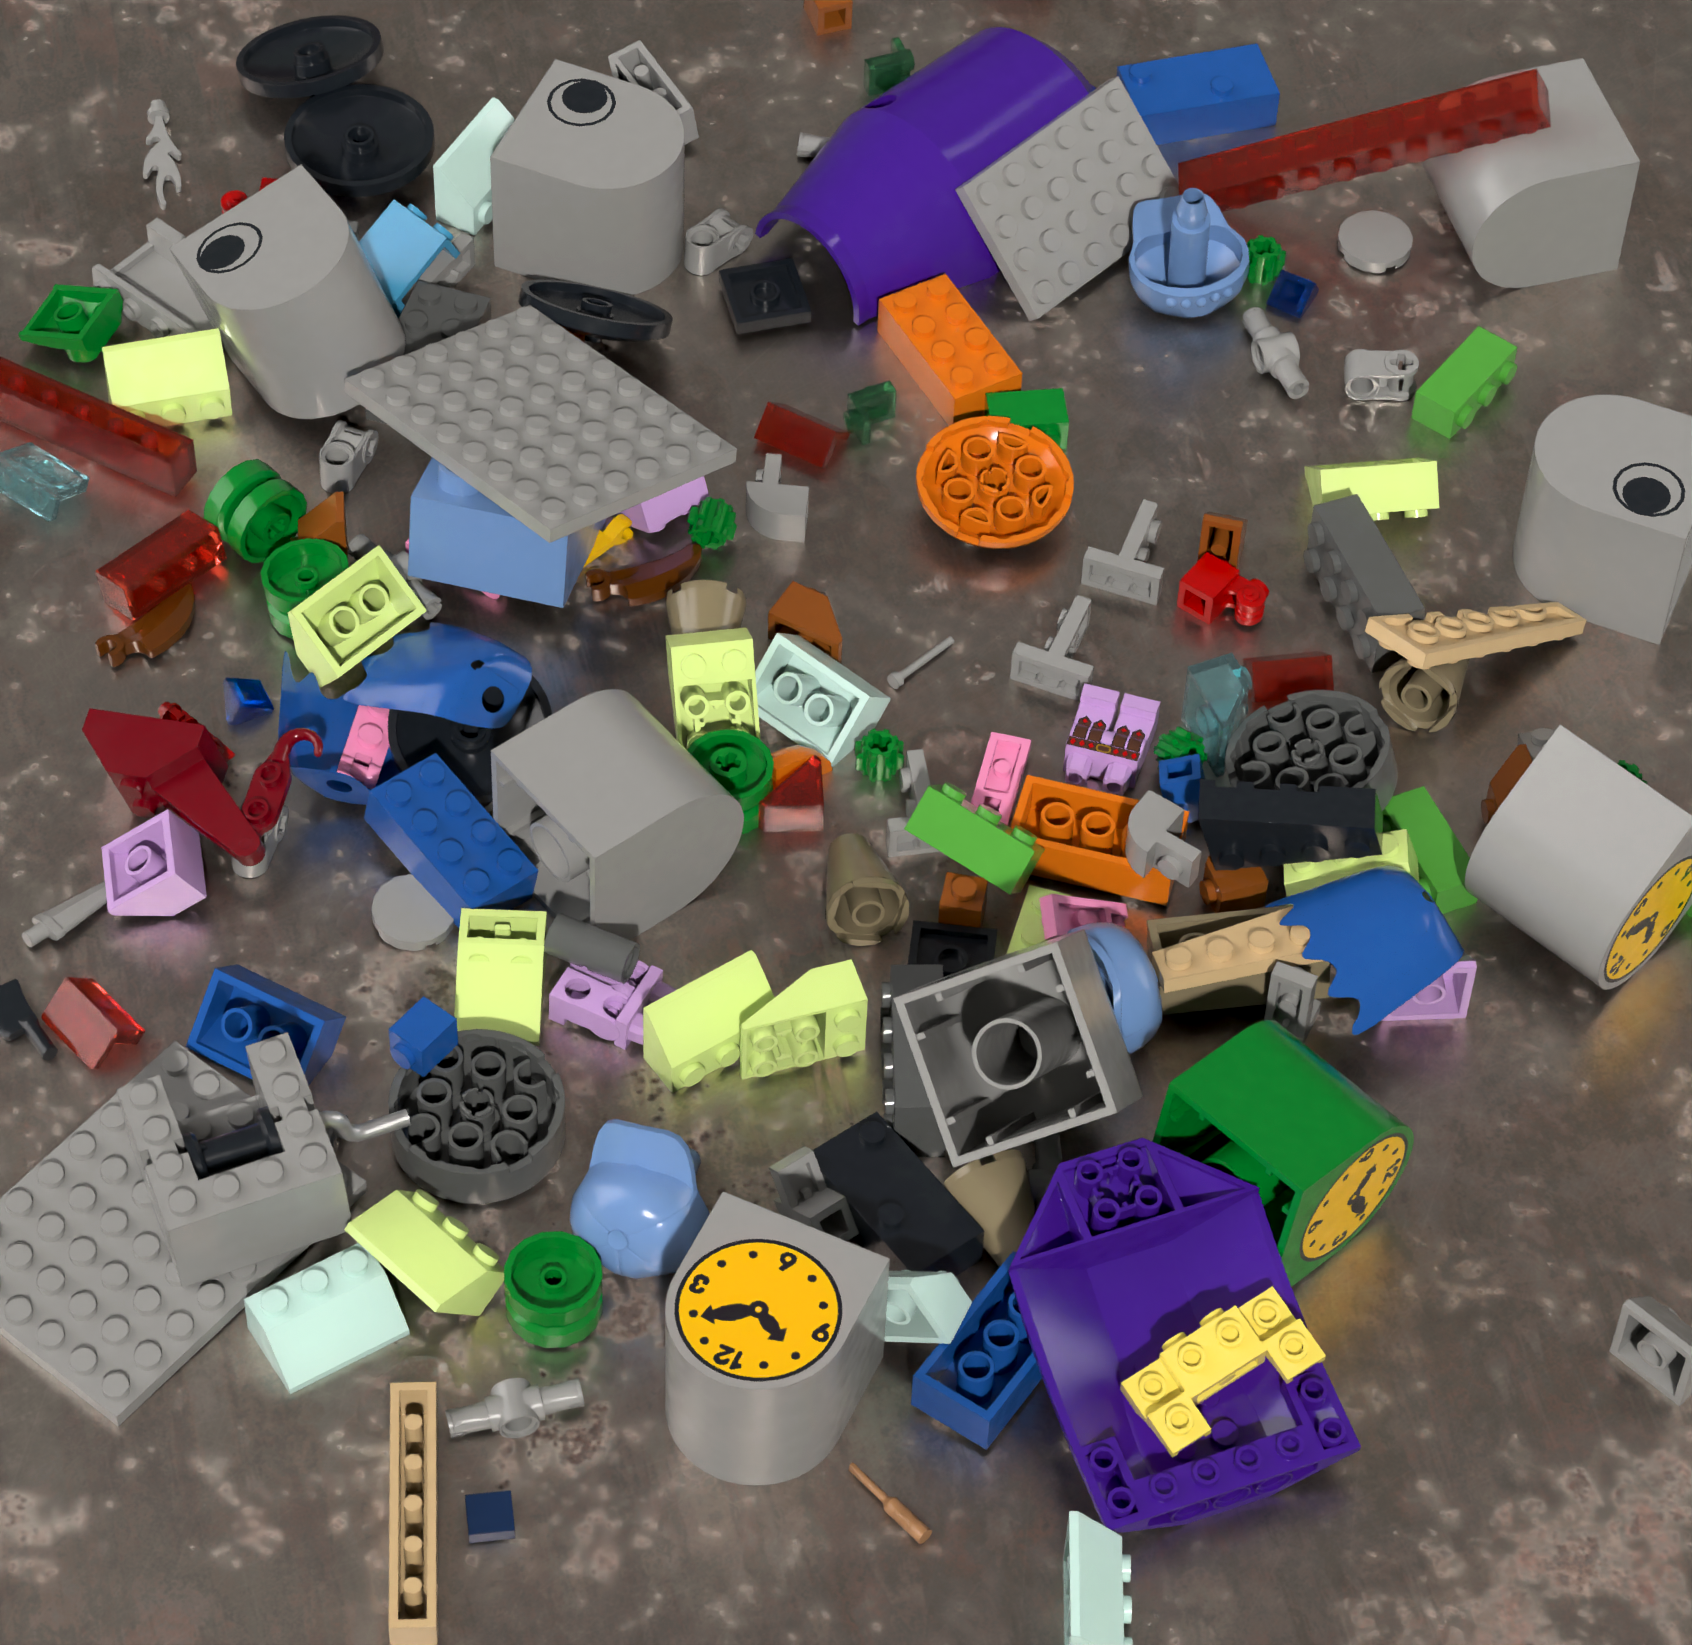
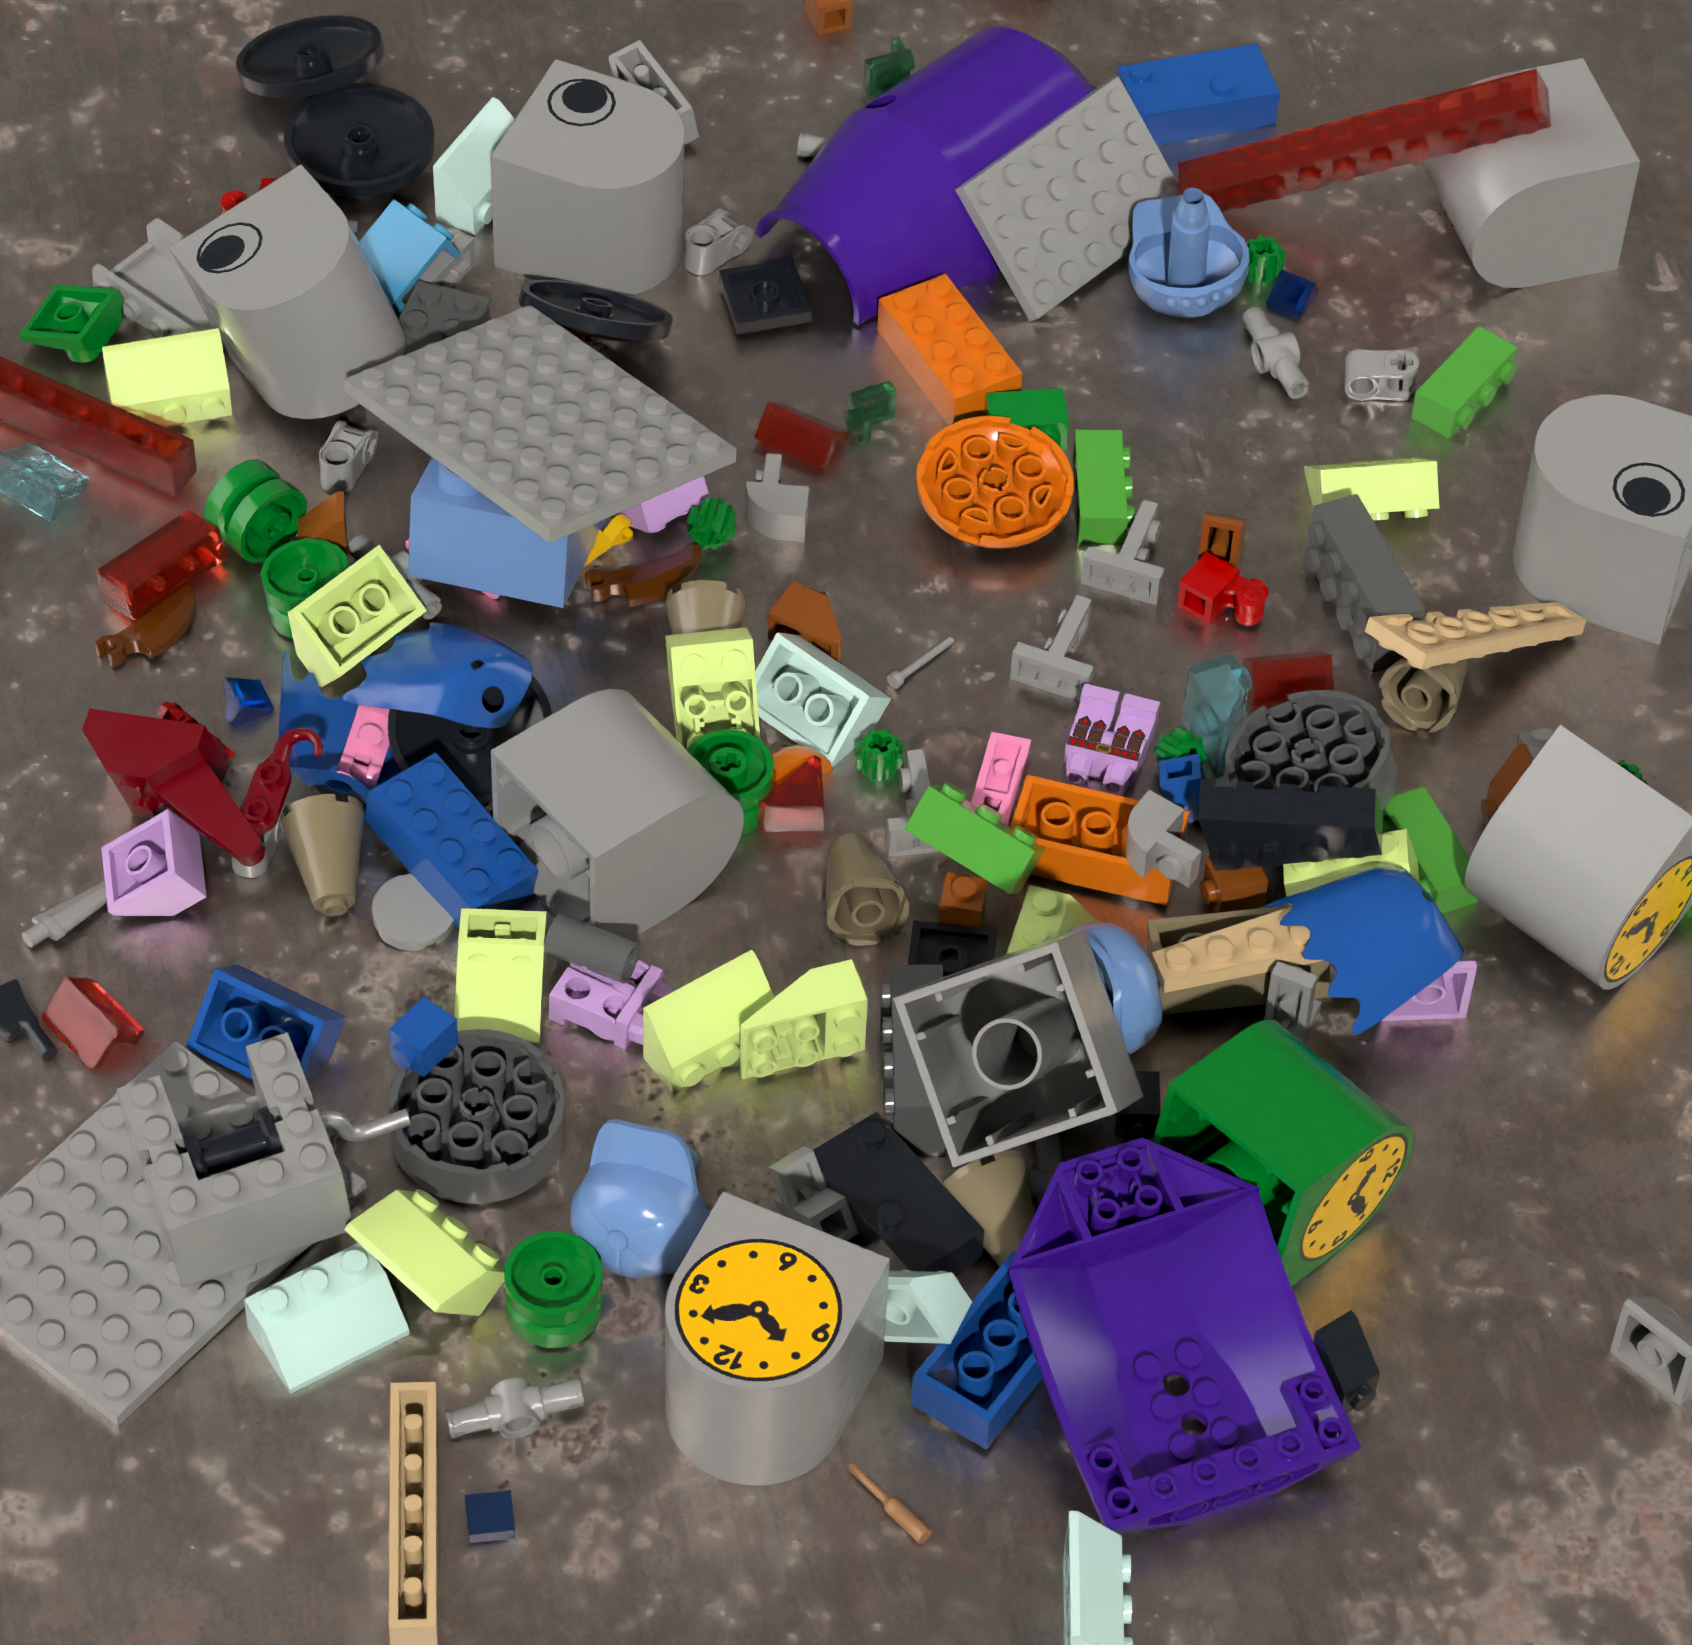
light grey piece [143,99,182,210] -> none
bright pink plate [1039,894,1128,940] -> none
light yellow bracket [1120,1286,1326,1458] -> none
light grey tile [1337,210,1413,273] -> none
none -> dark tan cone [280,794,365,916]
none -> bright green brick [1073,430,1134,544]
none -> black brick [1113,1071,1161,1140]
none -> black slope [1313,1310,1380,1414]

